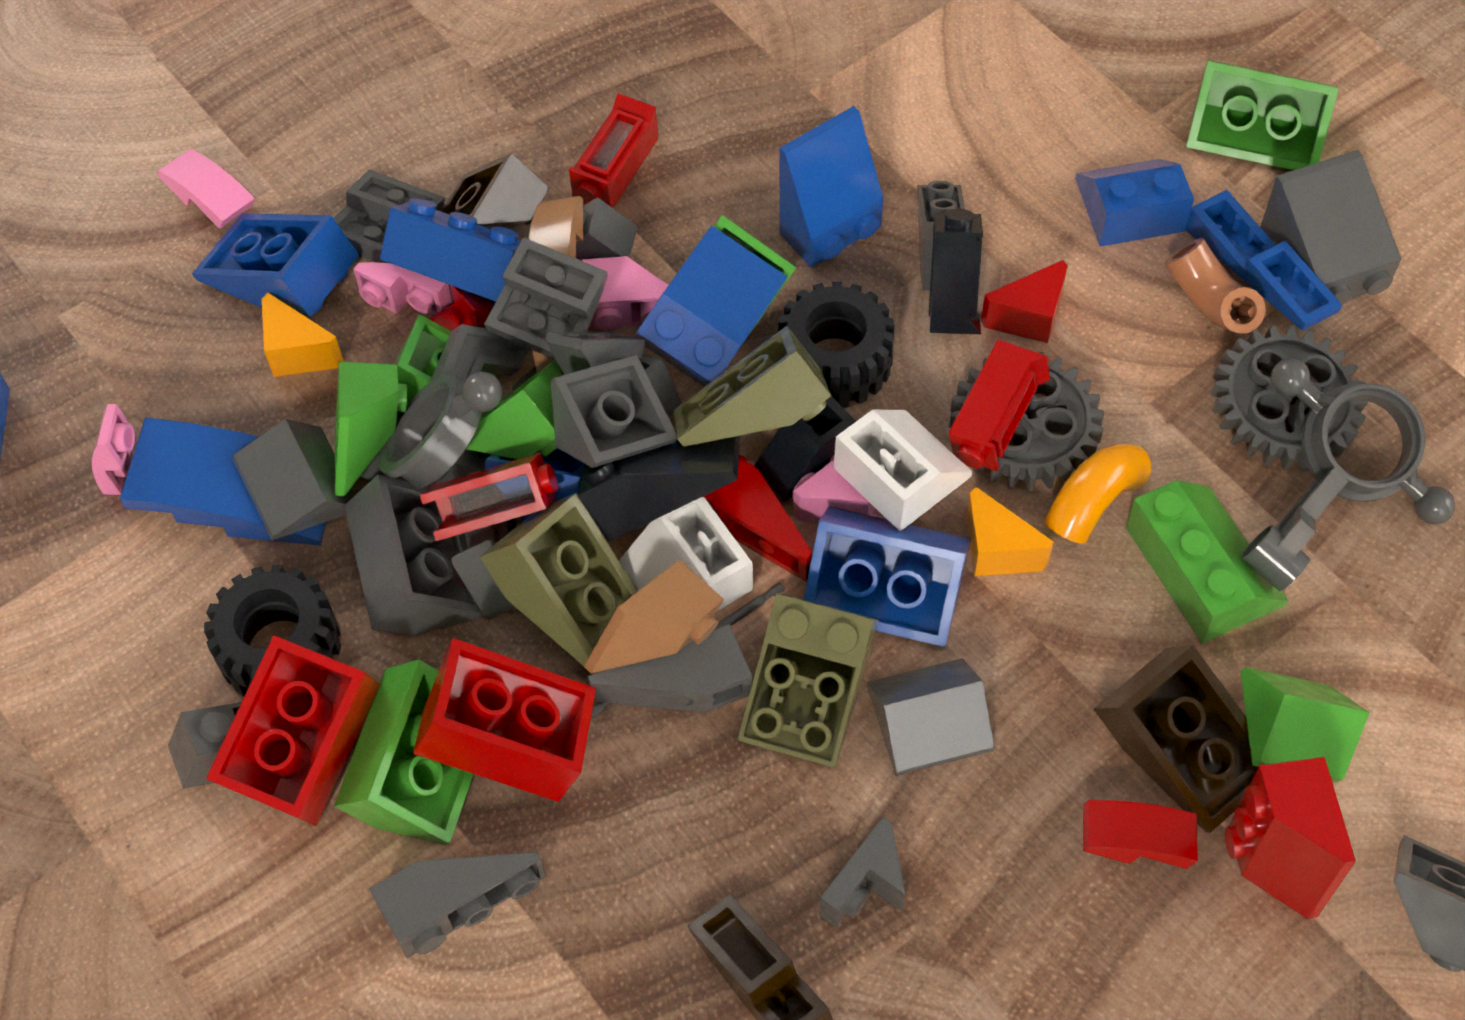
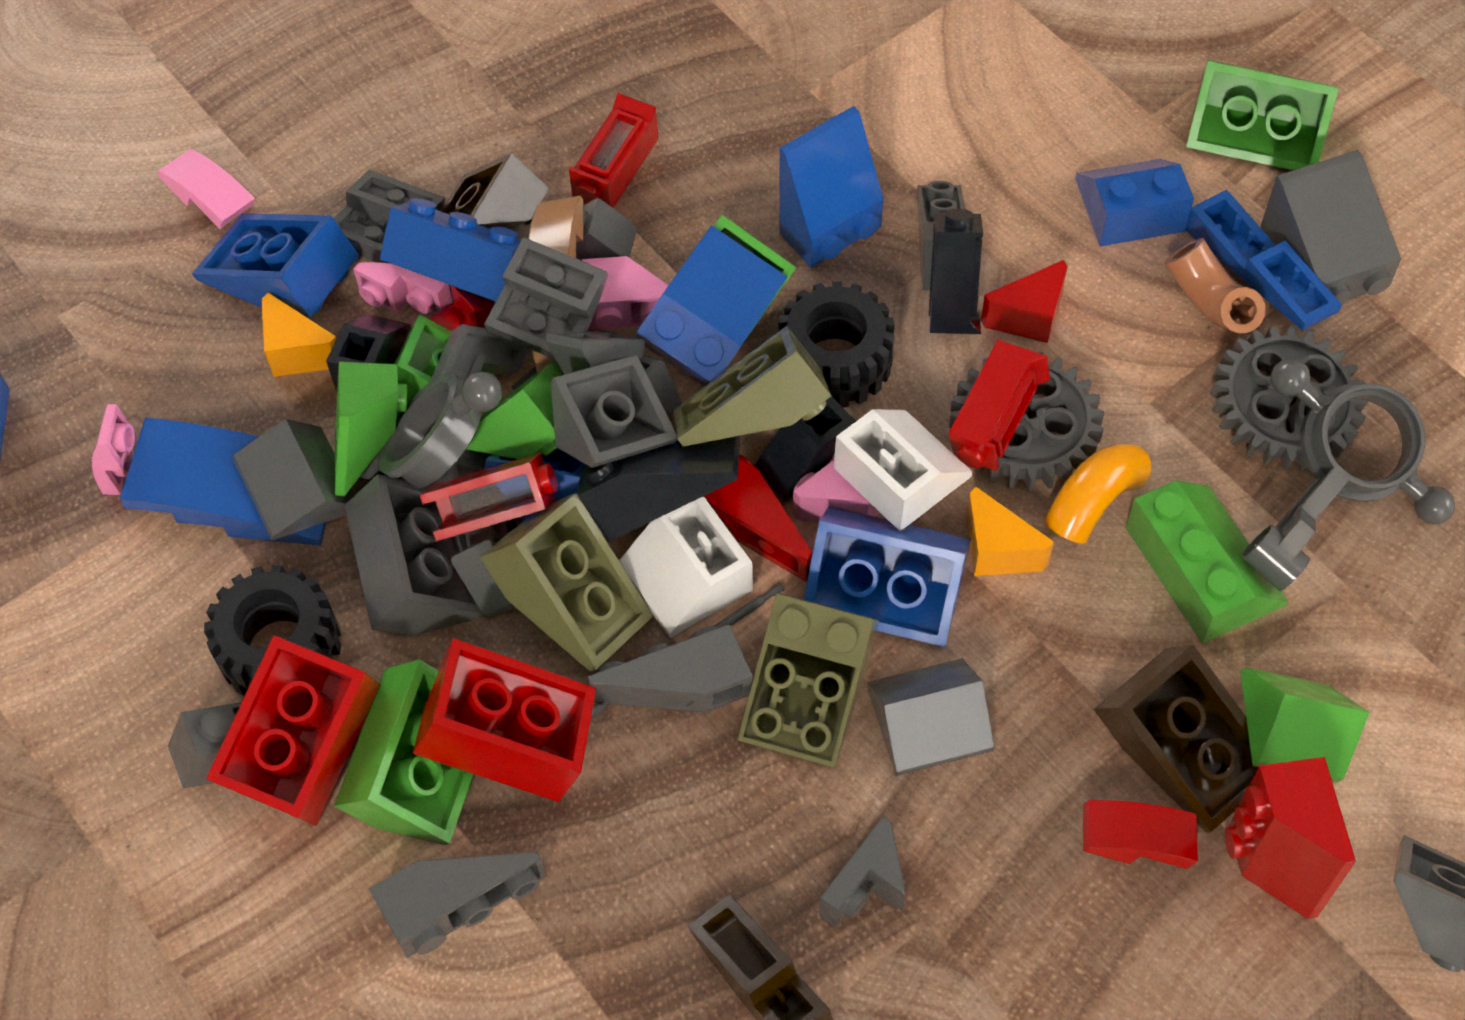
medium nougat slope [584,559,724,673] -> none
none -> black slope [326,314,412,392]

